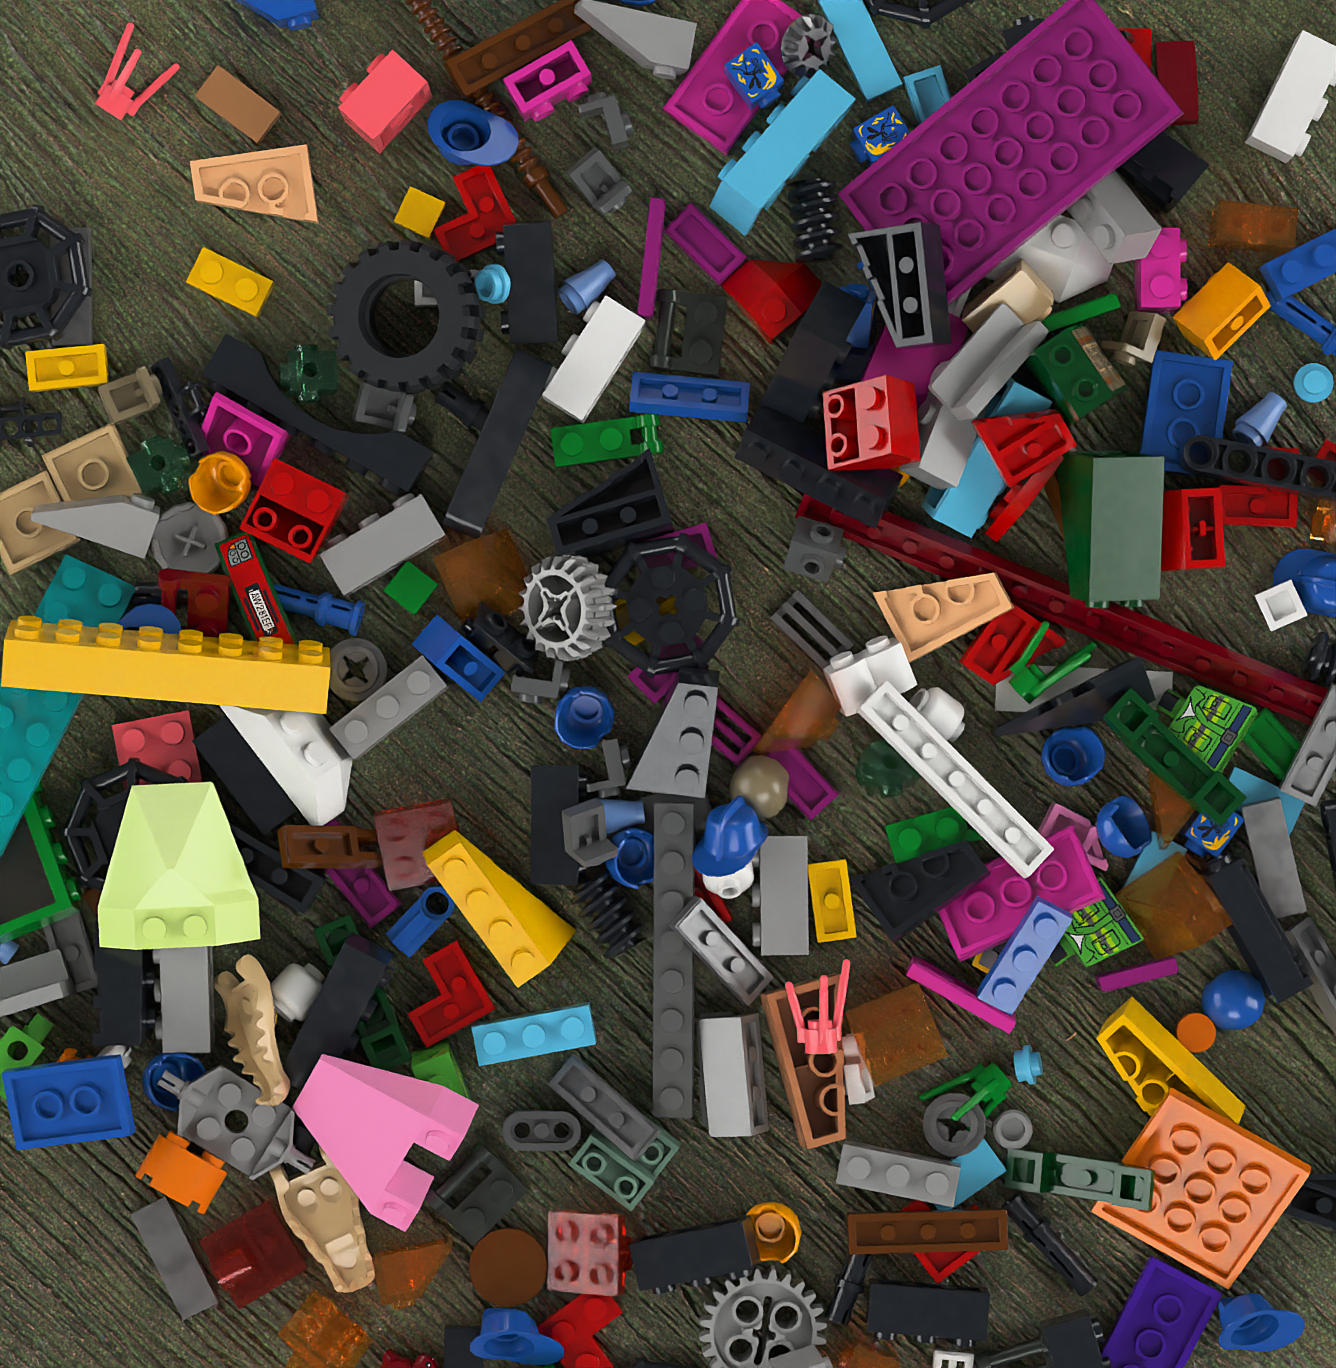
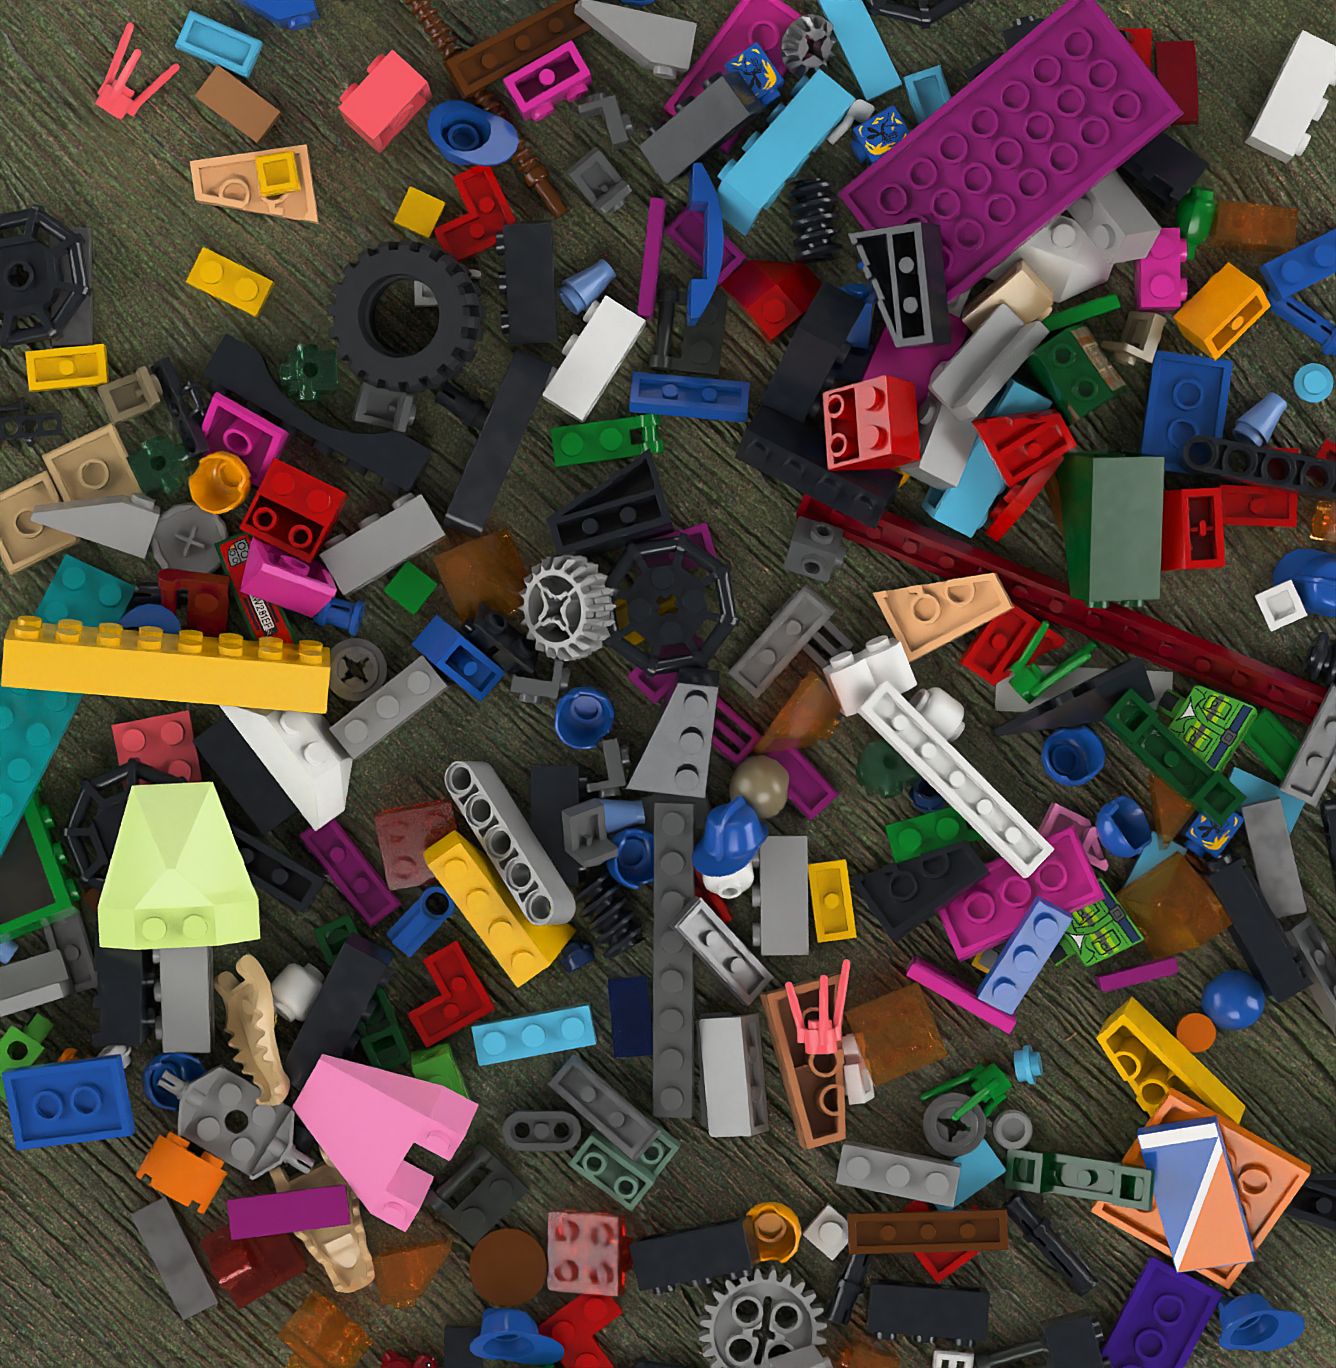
reddish brown hinge [277,825,386,869] -> none
medium azure plate [475,264,511,304] -> none
none -> medium azure tile [175,10,263,79]
none -> magenta tile [227,1184,351,1240]
none -> dark pink slope [240,536,337,618]
none -> yellow tile [254,150,301,198]
none -> light grey beam [444,761,576,925]
none -> dark blue plate [558,939,596,974]
none -> clear blue tile [608,975,653,1058]
none -> black brick [639,71,765,185]
none -> blue slope [687,162,724,327]
none -> flat silver tile [728,584,836,699]
none -> white plate [802,1203,848,1261]
none -> white hand [826,99,875,145]
none -> dark blue plate [909,777,946,813]
none -> tile [1137,1115,1256,1273]
none -> green plant [1175,186,1217,260]

